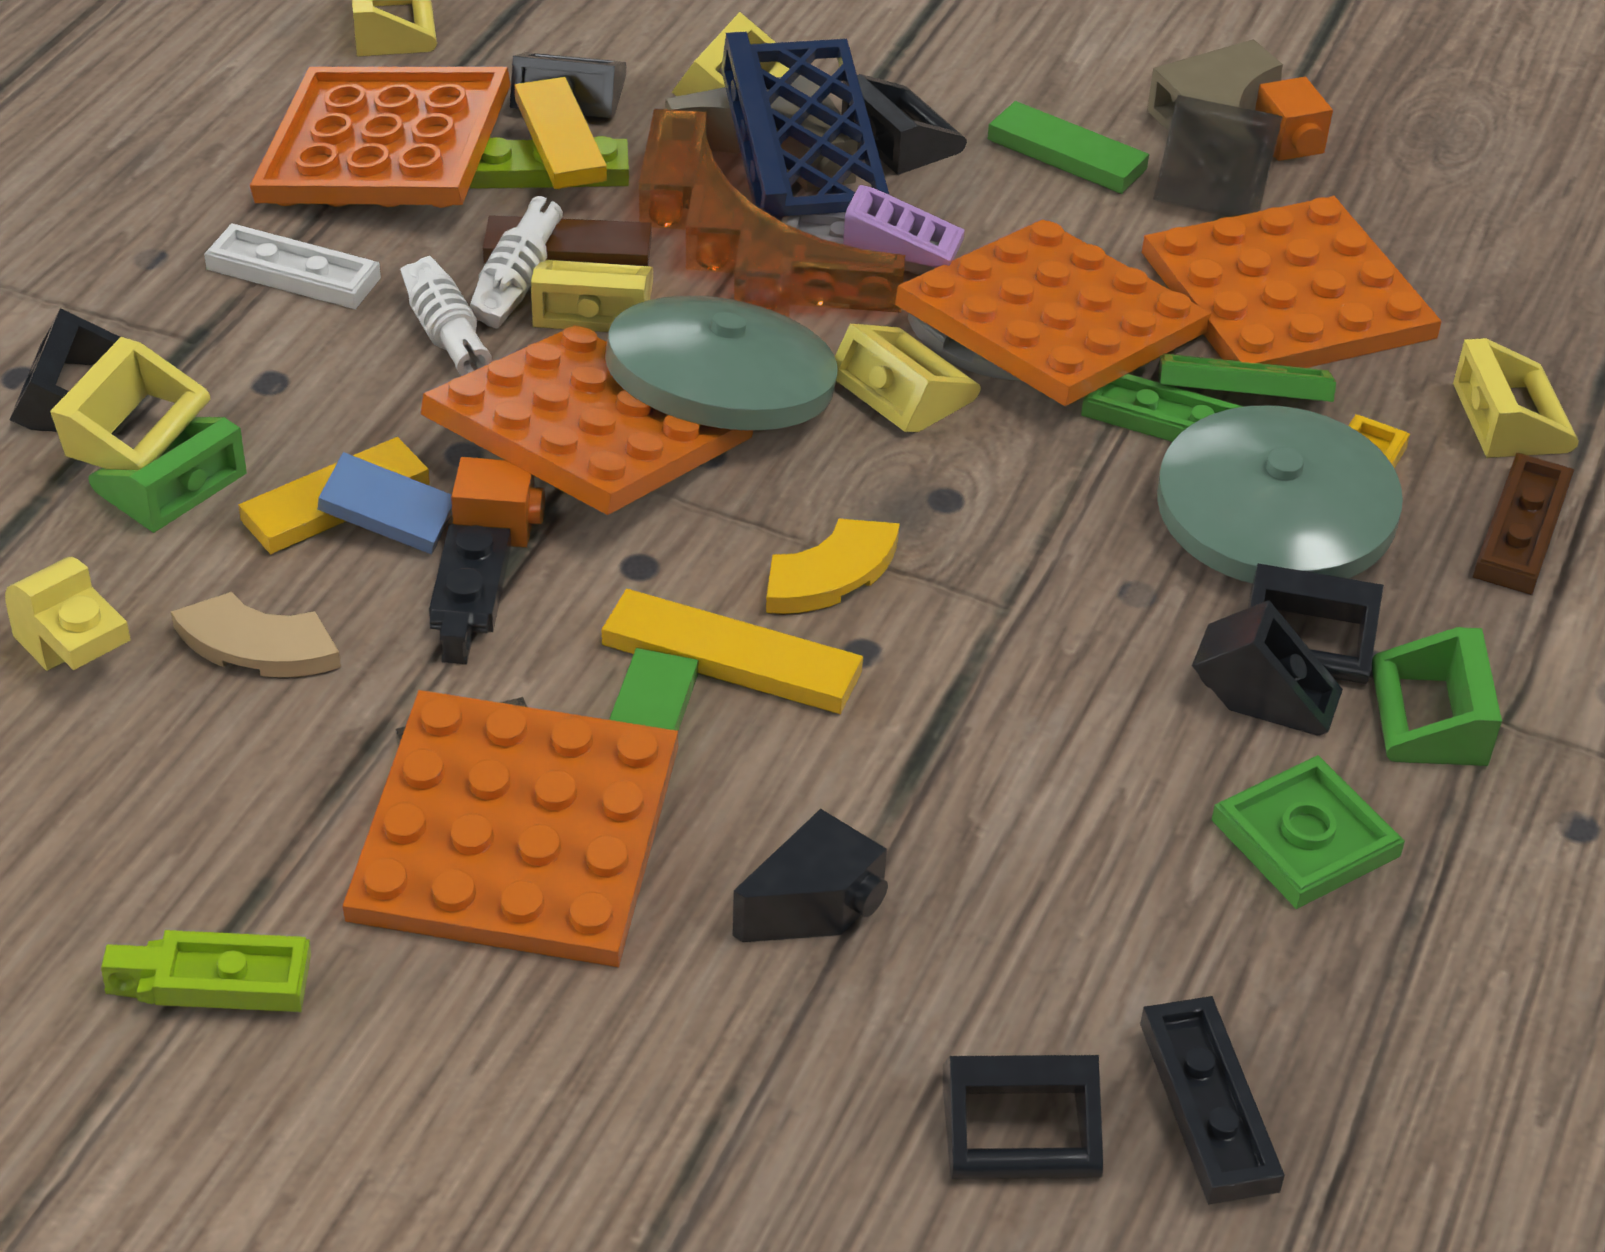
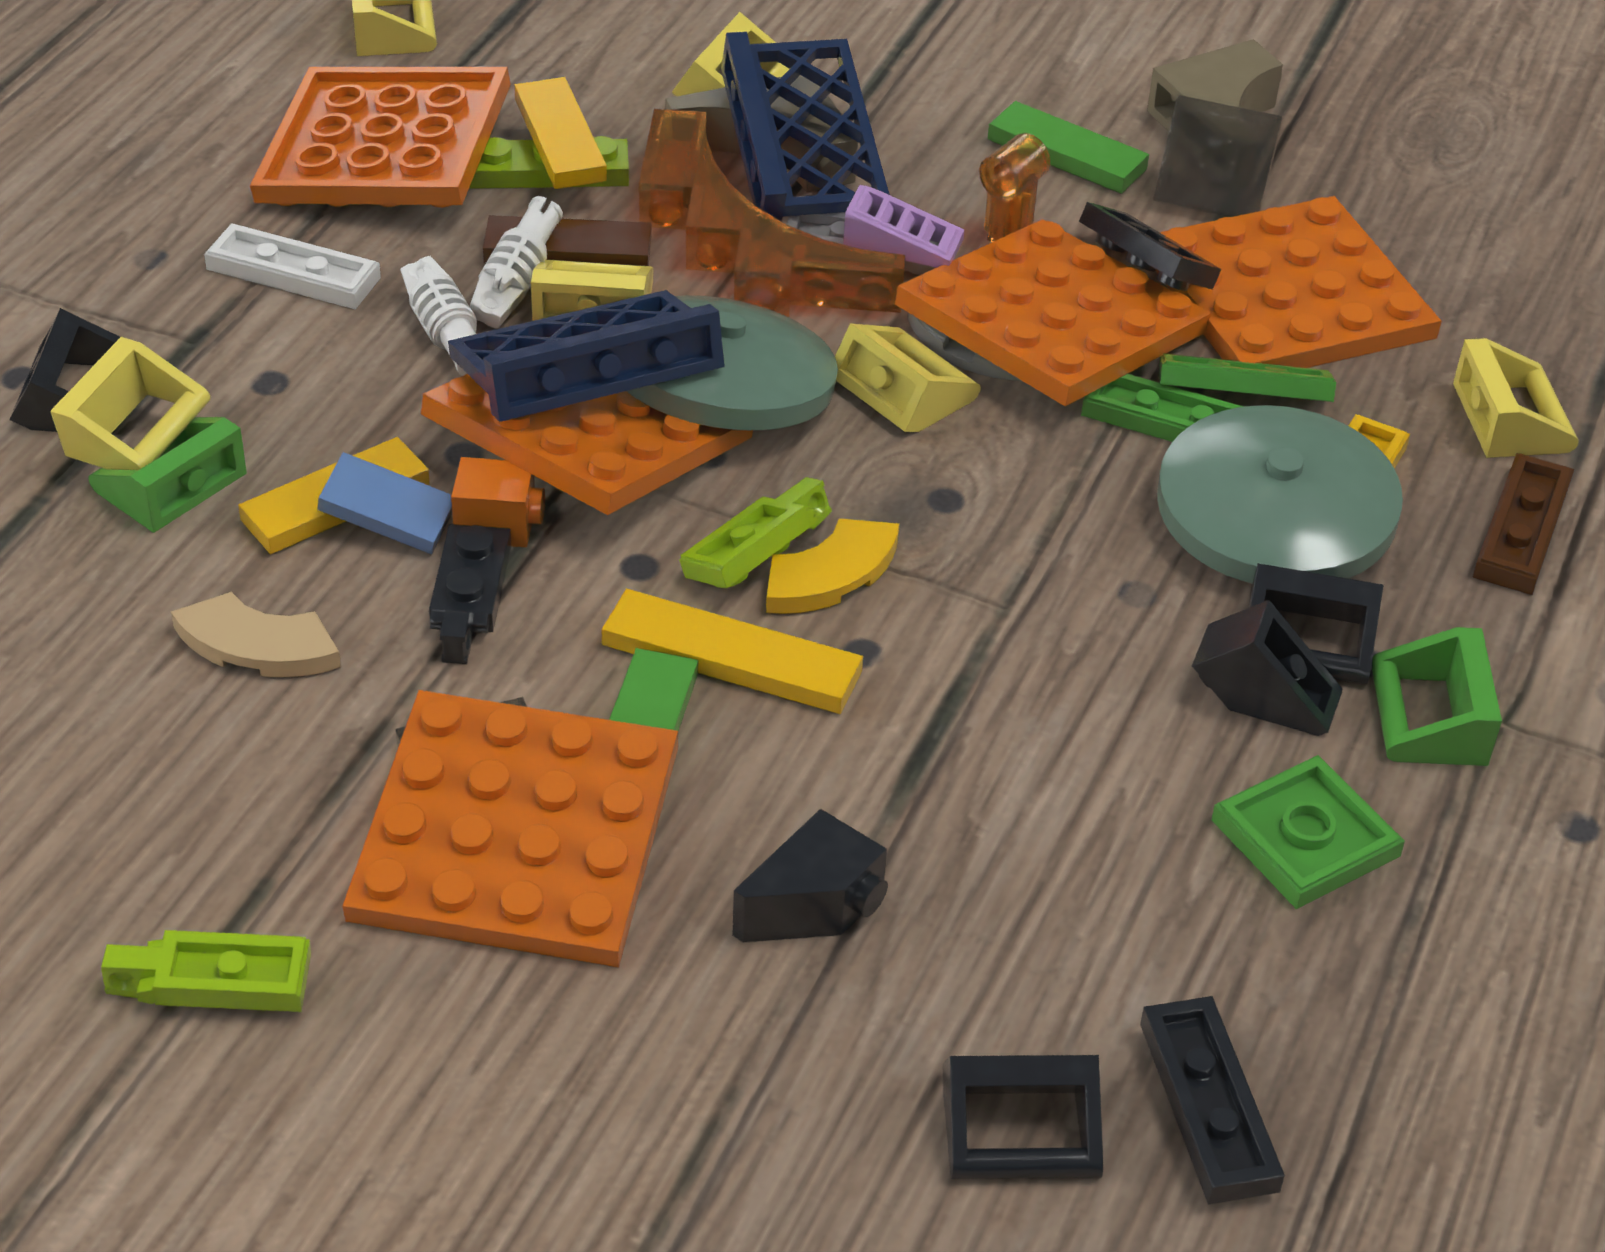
light yellow brick [5,557,131,671] -> none
black tile [510,52,627,118] -> none
black tile [841,74,967,175] -> none
orange brick [1252,76,1333,161] -> none
none -> dark blue fence [448,290,725,422]
none -> lime hinge [679,477,832,589]
none -> clear orange piece [979,133,1051,242]
none -> black plate [1079,202,1221,291]

